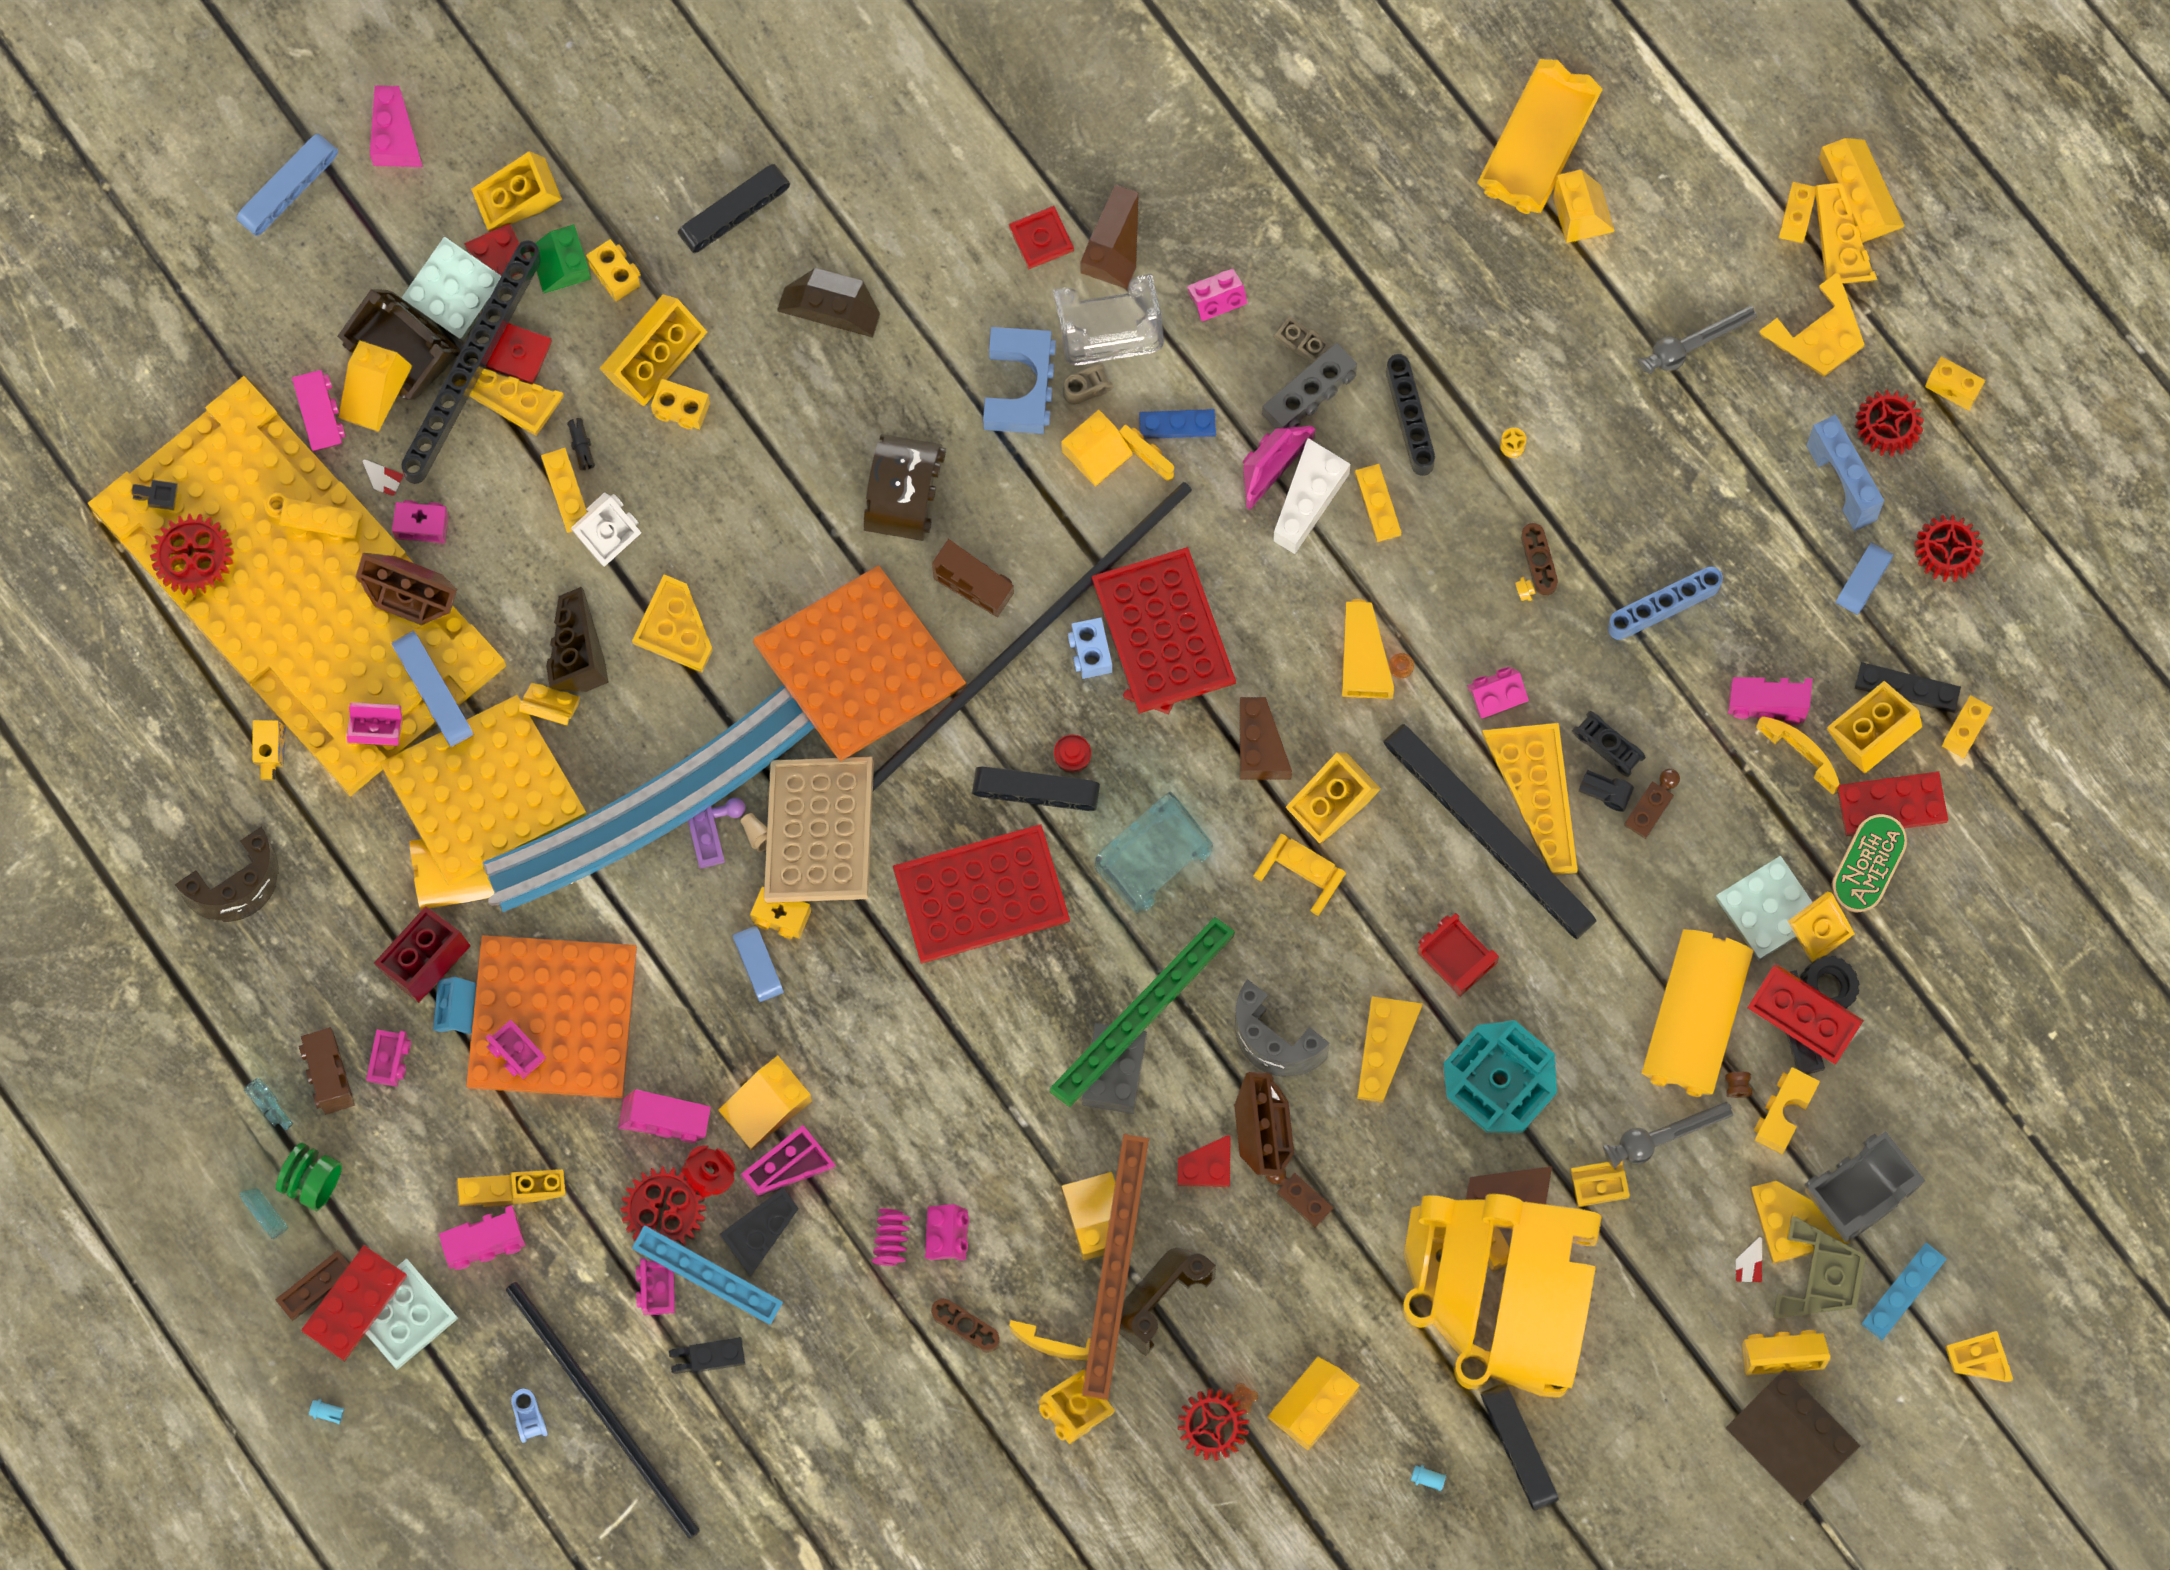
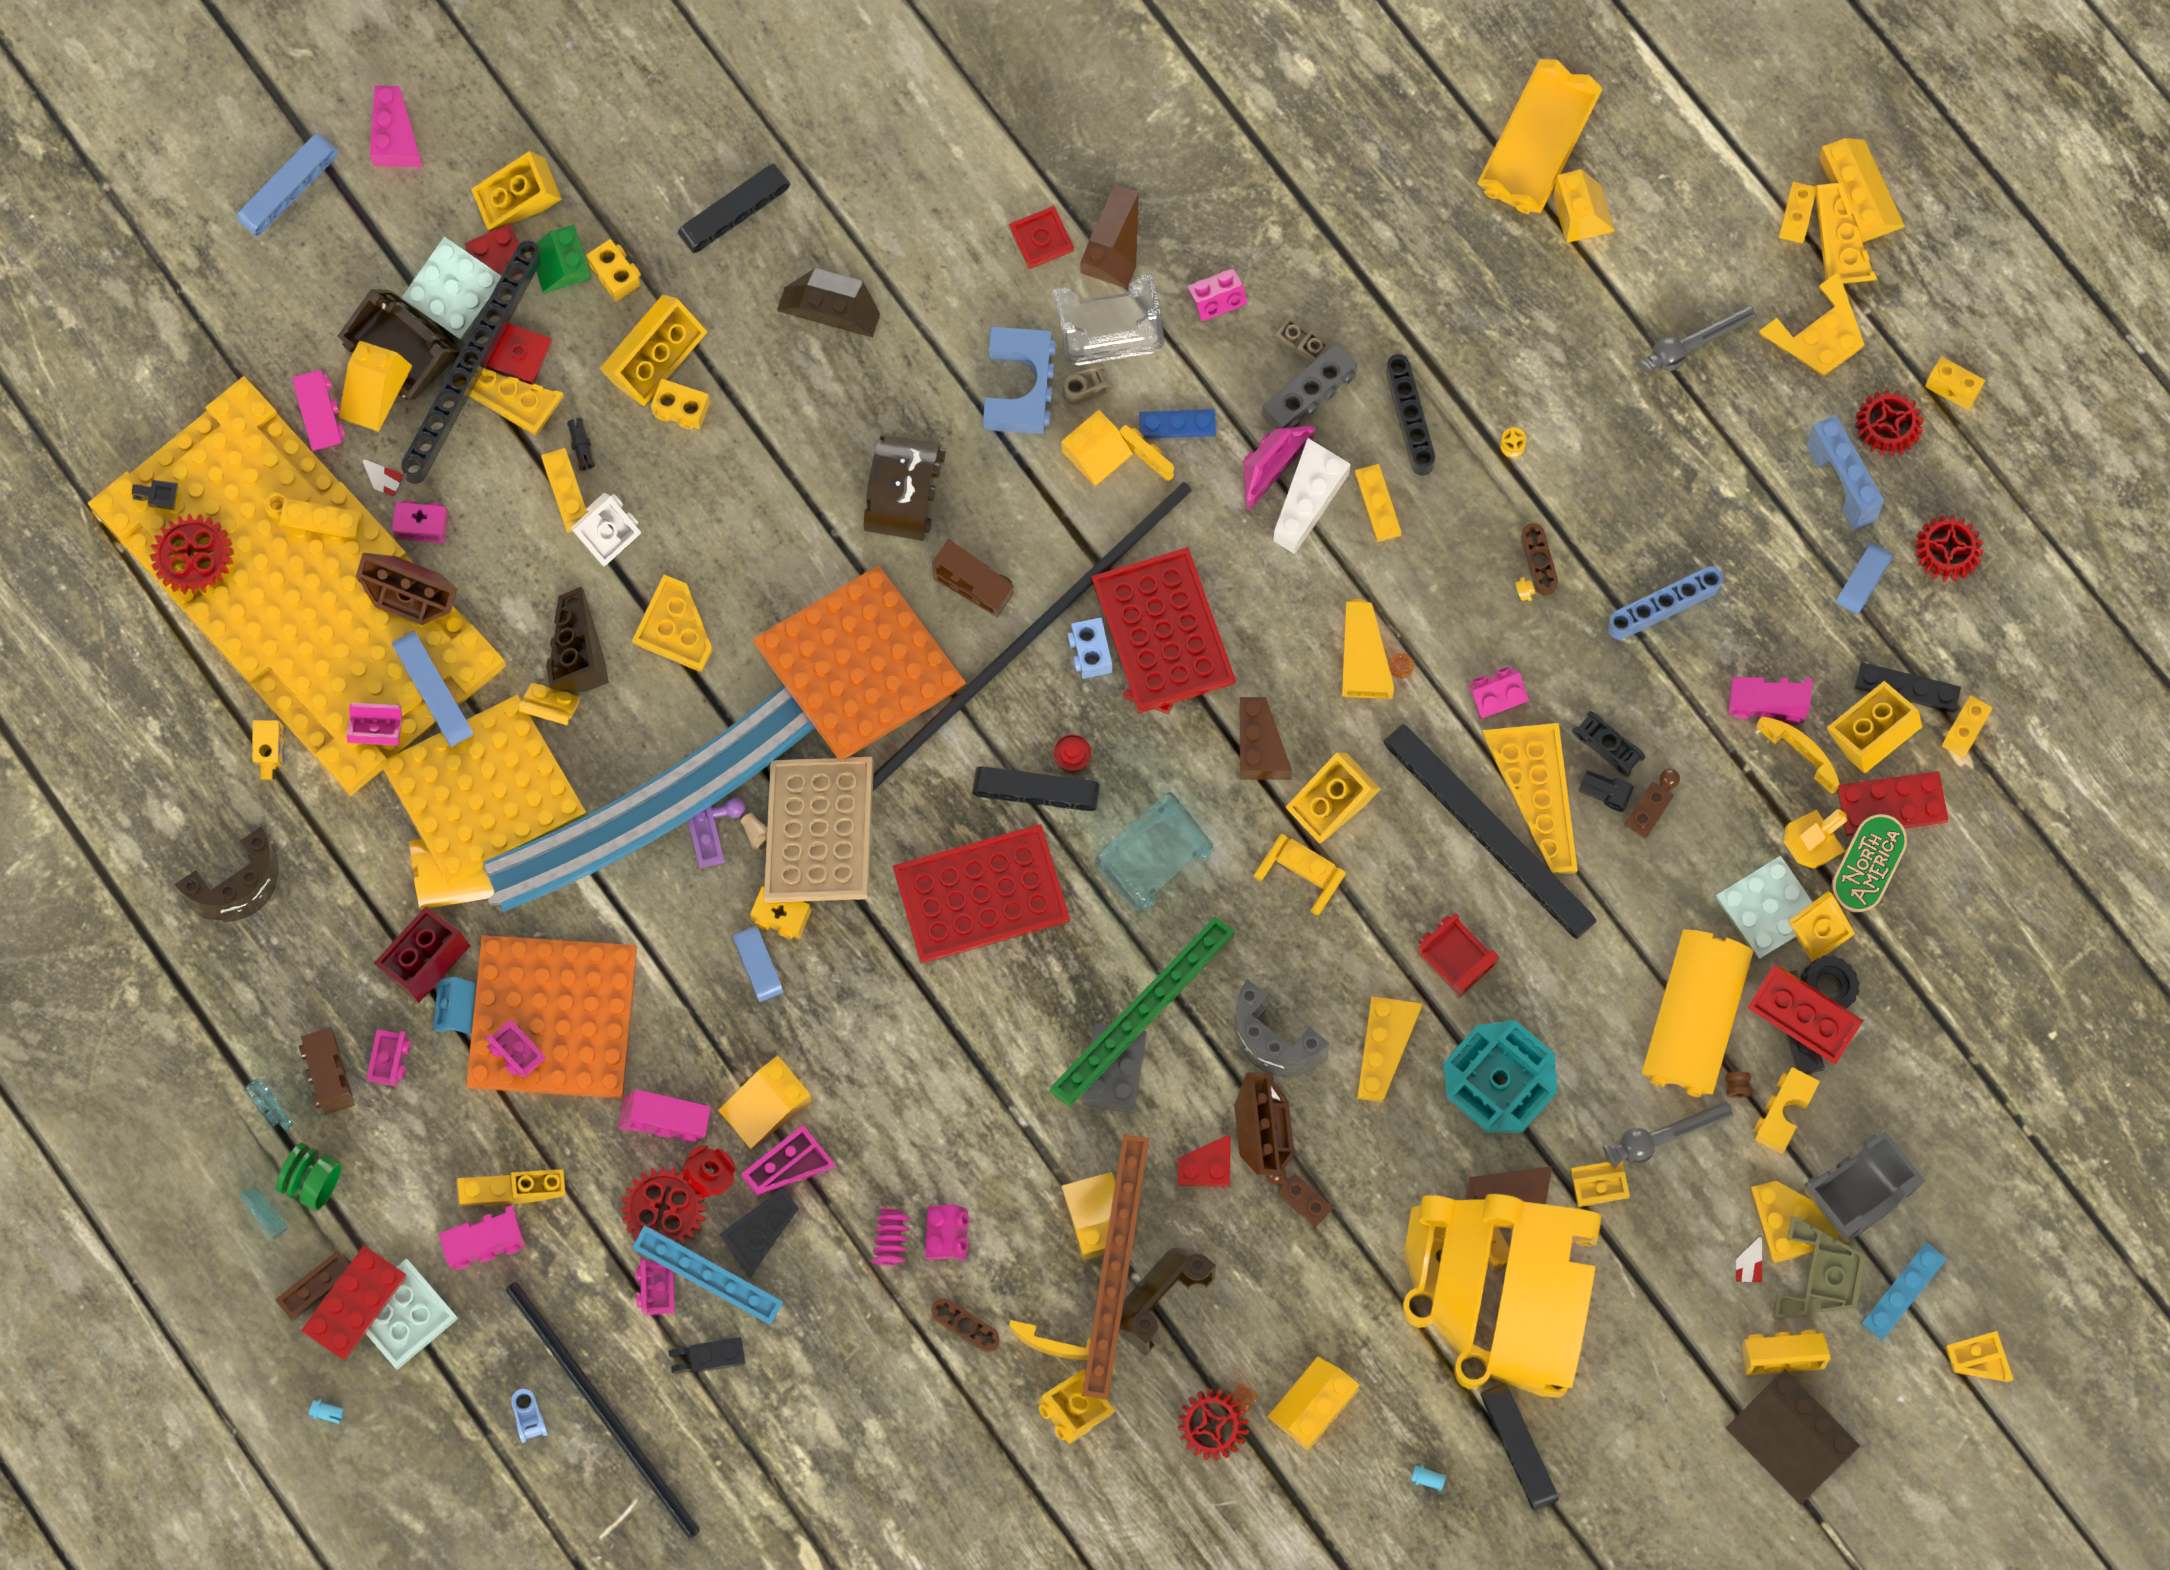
none -> yellow piece [1783,809,1847,869]

